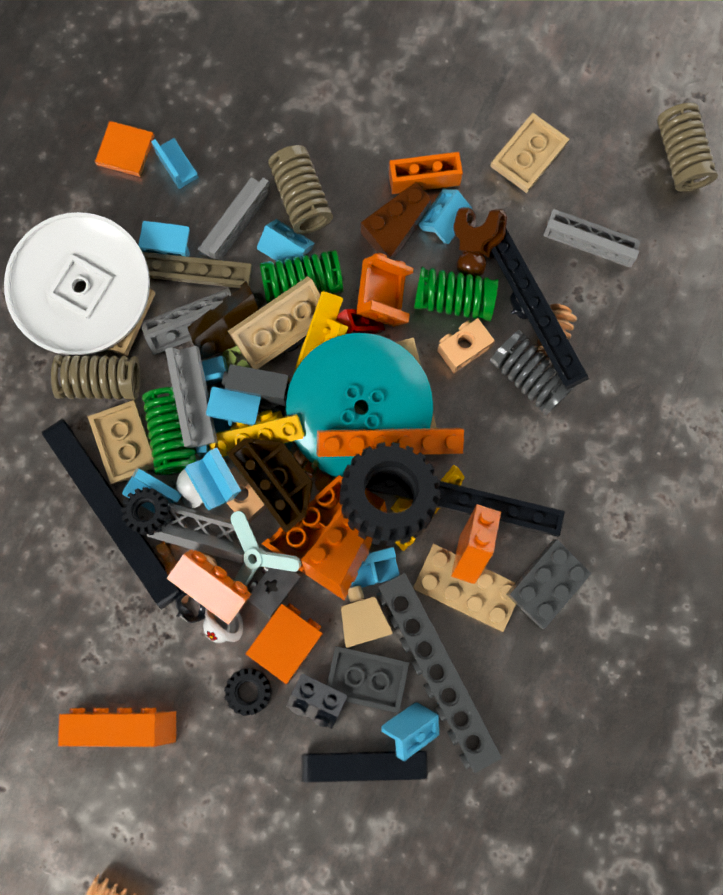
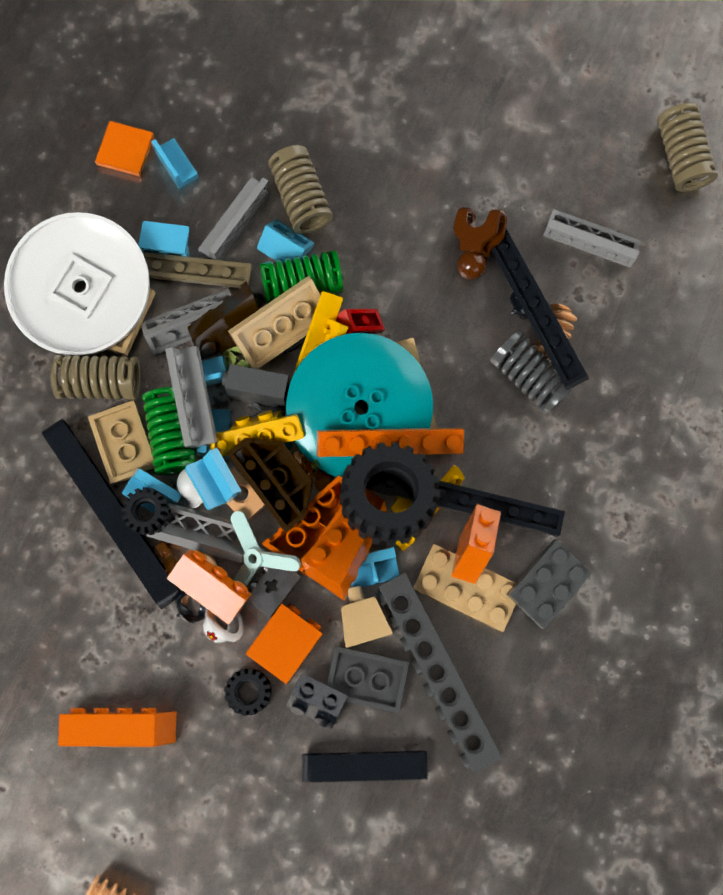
medium azure panel [206,387,261,426] -> none
orange panel [356,253,414,327] -> none
reddish brown wedge [361,182,431,260] -> none
medium azure panel [381,702,440,761] -> none
orange brick [389,152,463,194] -> none
green piece [414,266,498,322] -> none
medium azure panel [418,189,472,244] -> none
light nougat brick [437,318,495,373] -> none
tan plate [490,113,569,193] -> none

